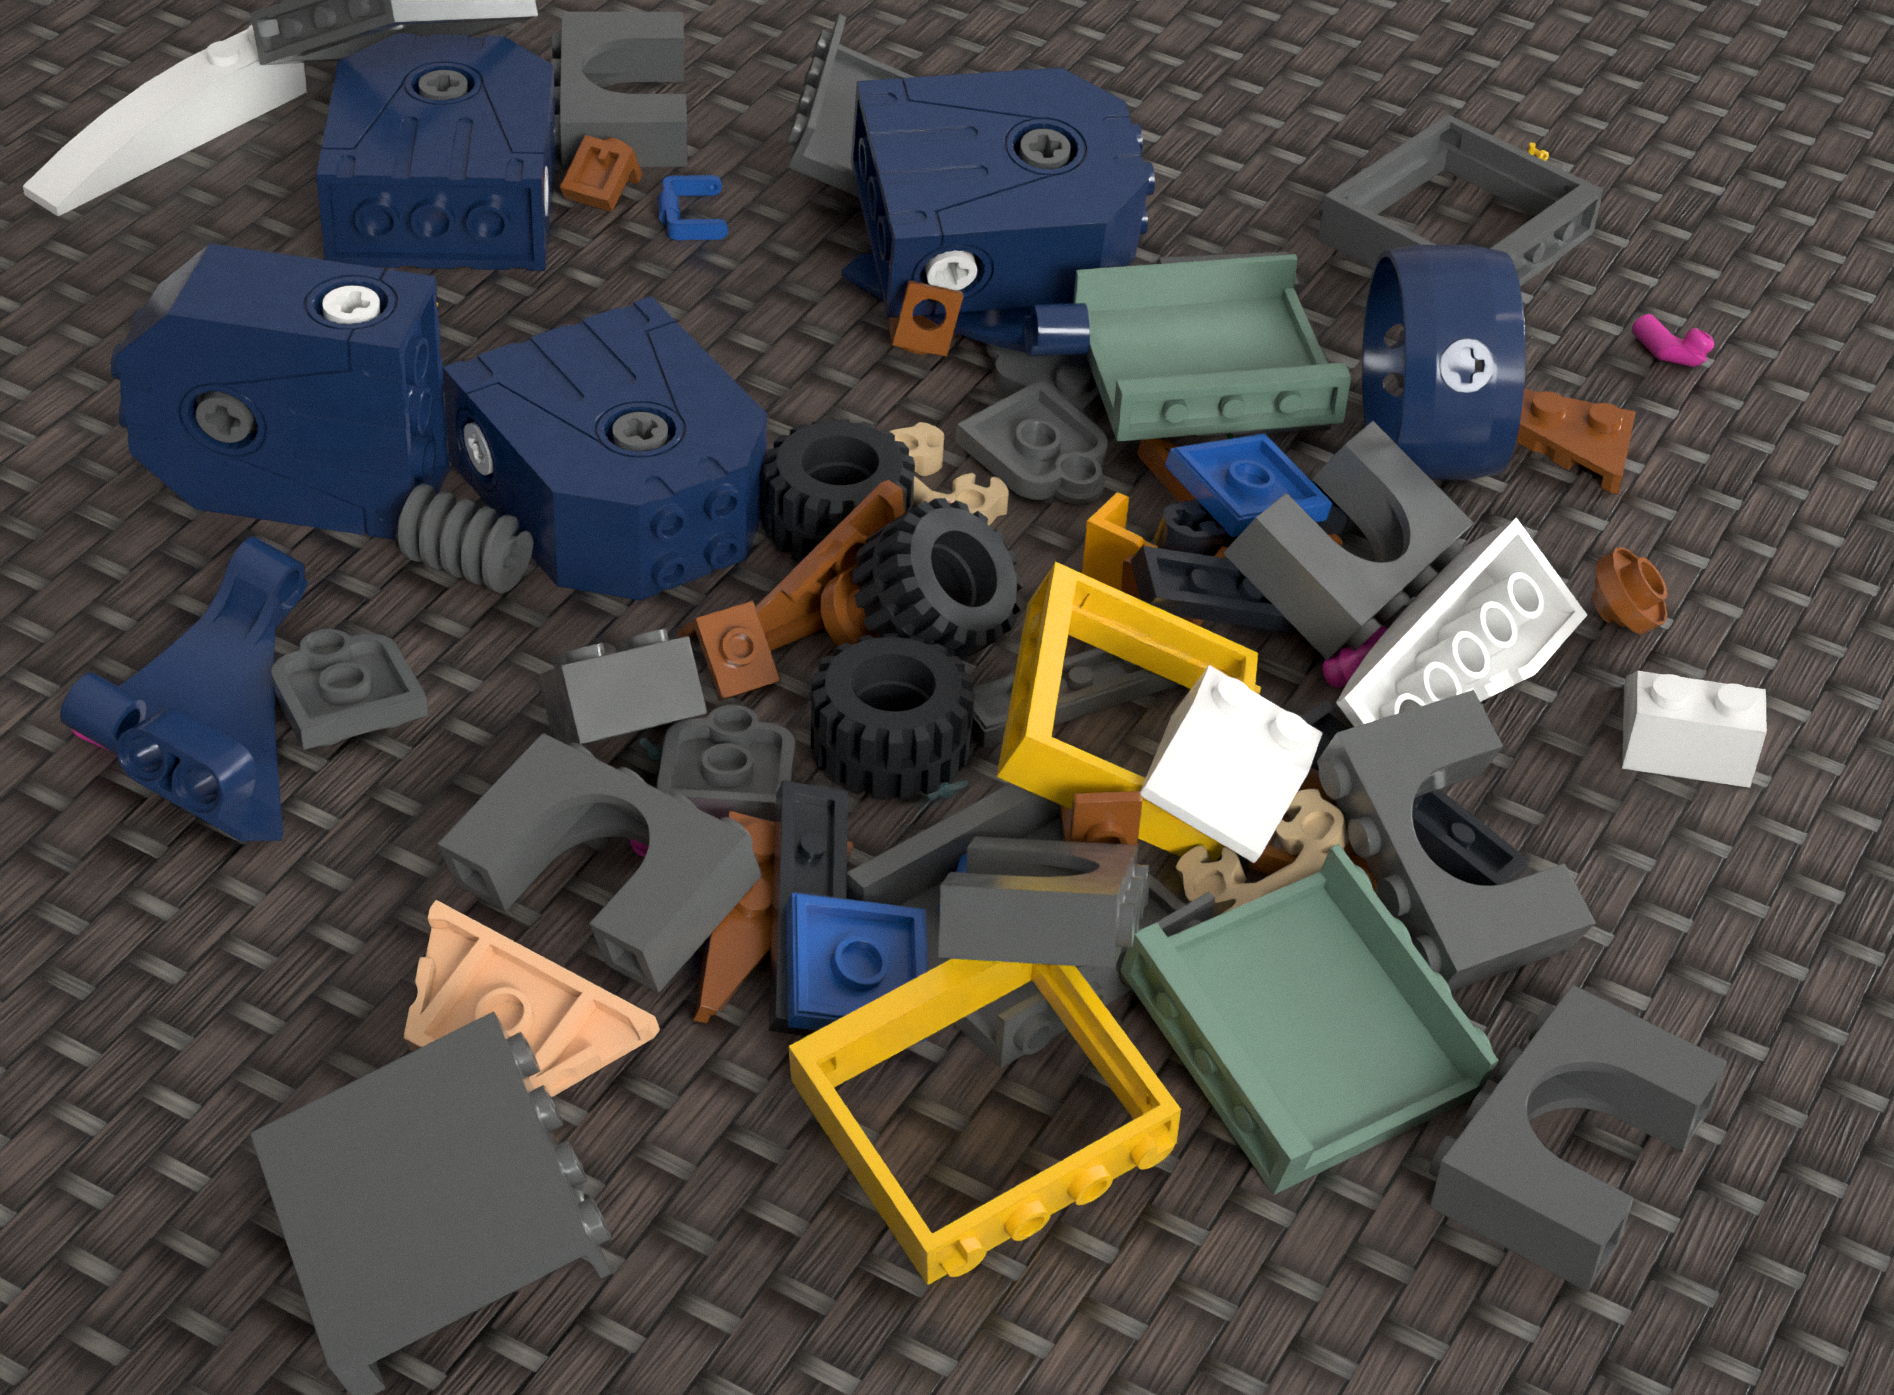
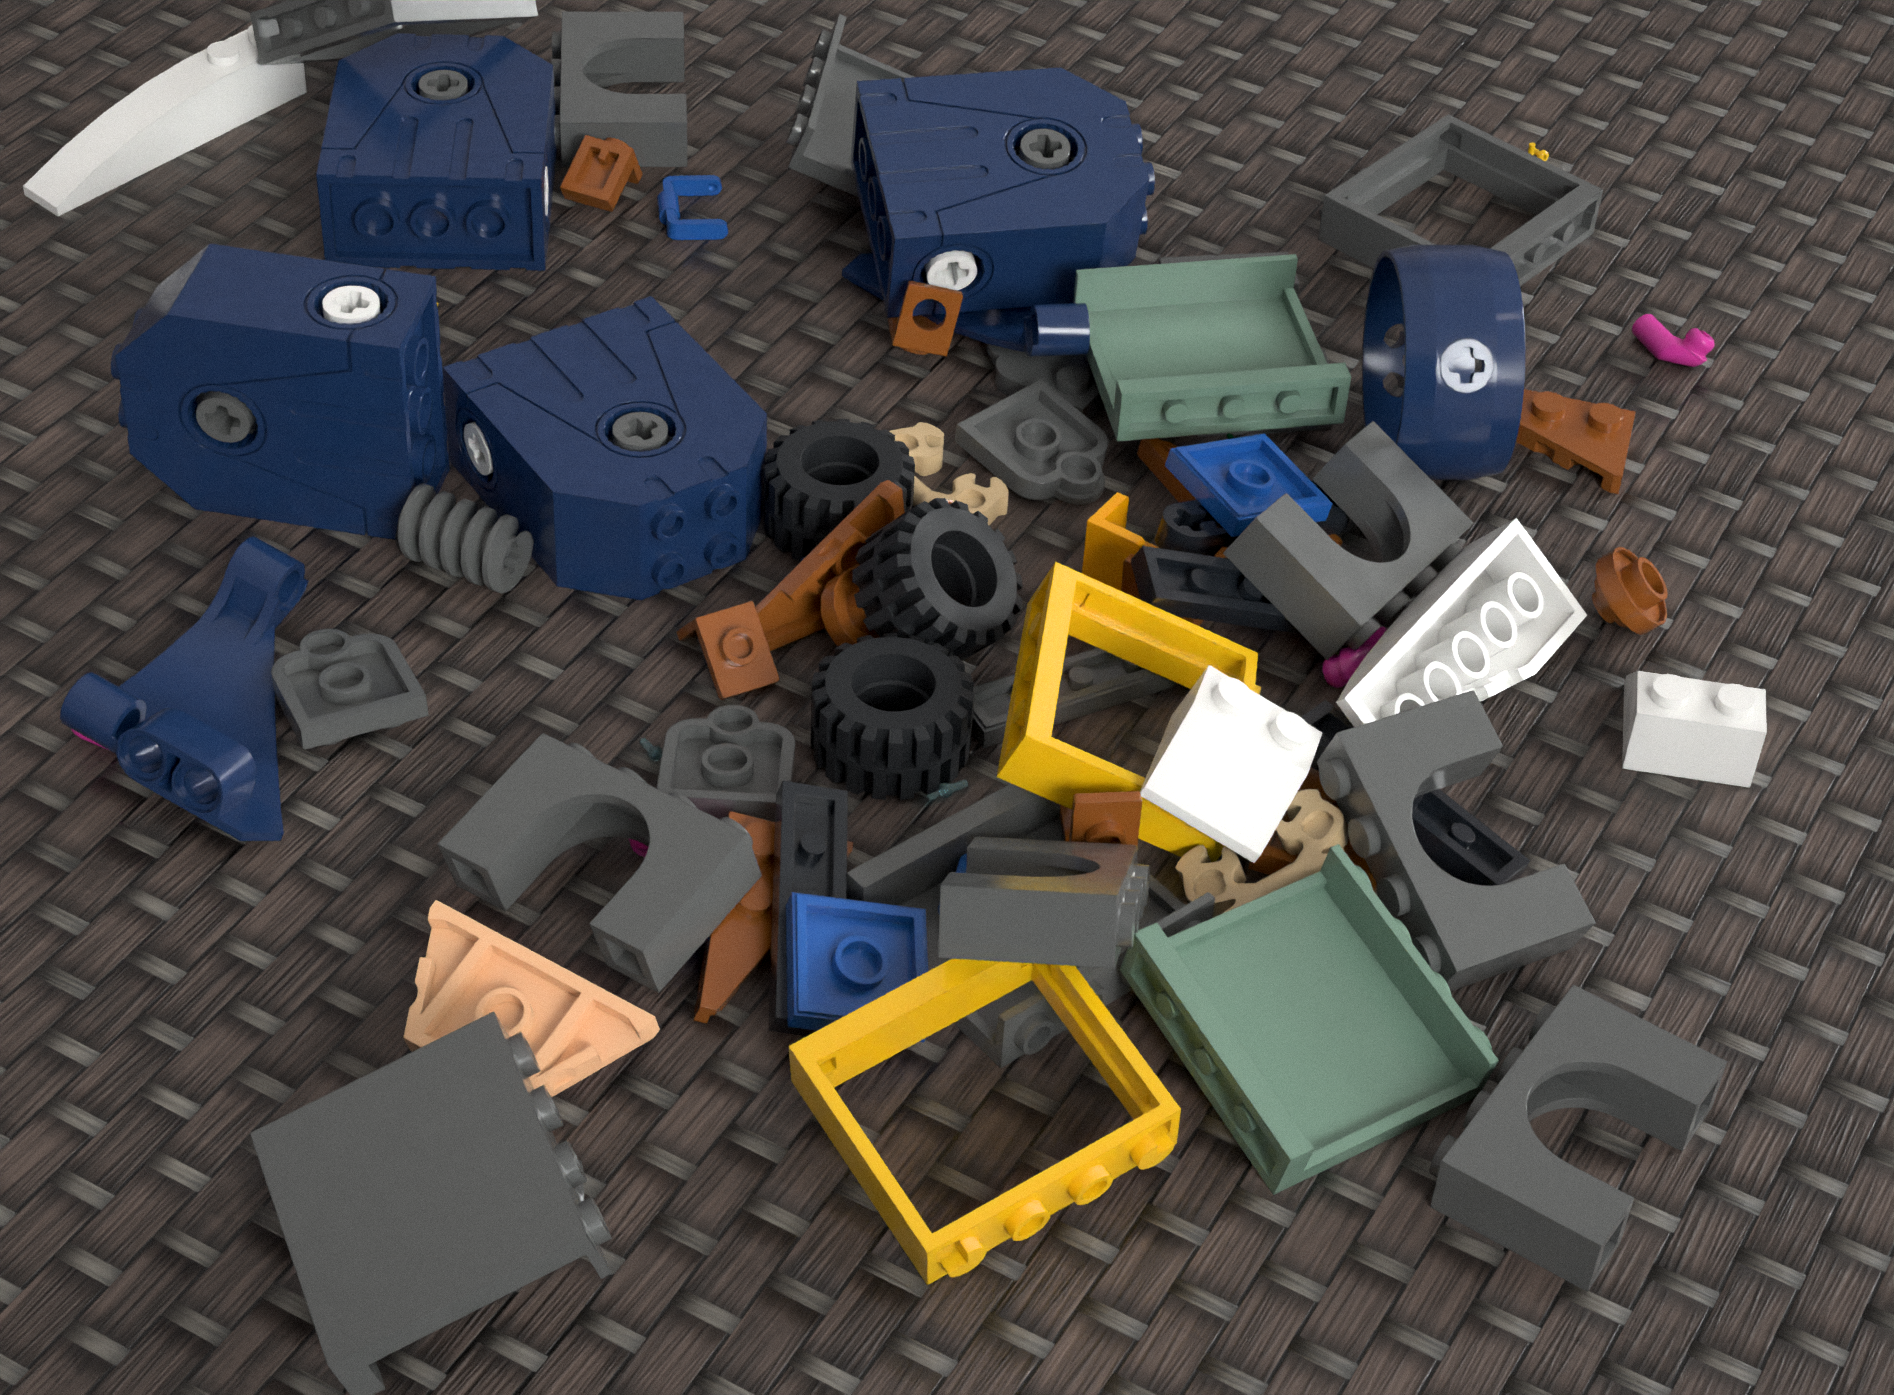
brick [537,629,707,745] -> none

